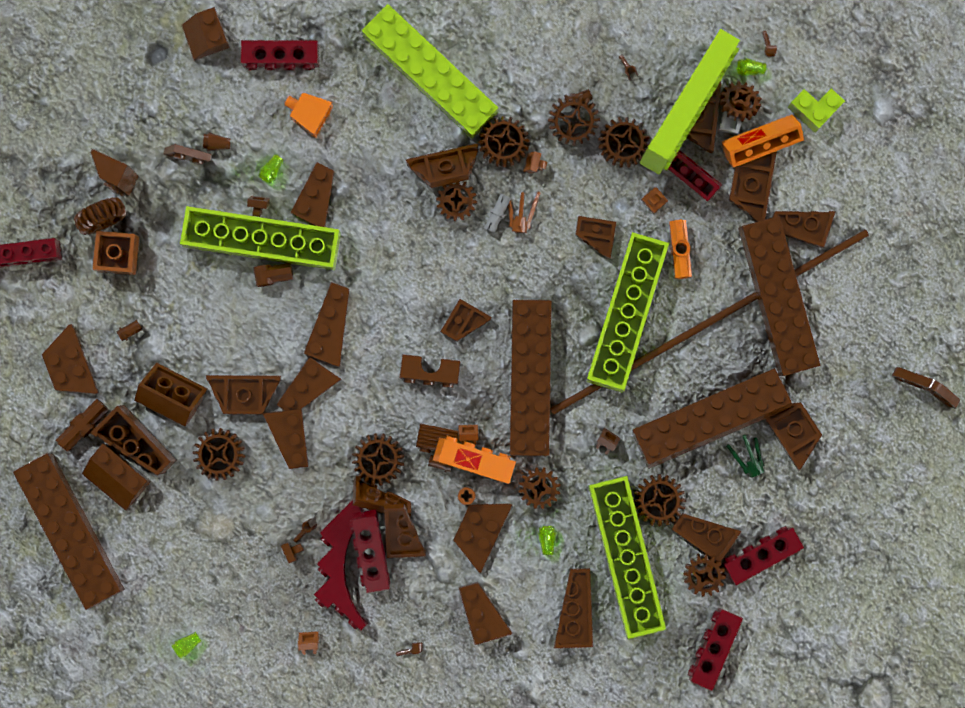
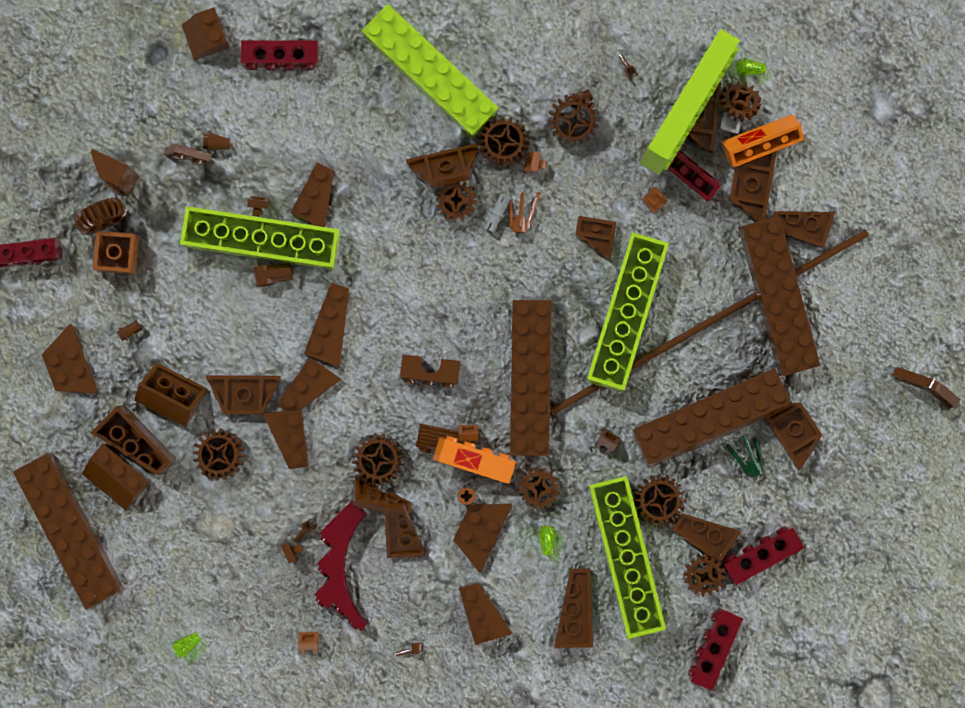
reddish brown piece [56,399,110,452] -> none
clear neon green cone [258,154,284,184] -> none
orange torso [284,93,333,138] -> none
dark red brick [349,510,390,593] -> none
reddish brown pin [428,454,453,473] -> none
reddish brown wing [440,299,492,342] -> none
reddish brown gear [598,117,650,169] -> none
orange piece [669,219,692,279] -> none
reddish brown hand [762,30,777,57] -> none
lime brick [787,88,845,133] -> none

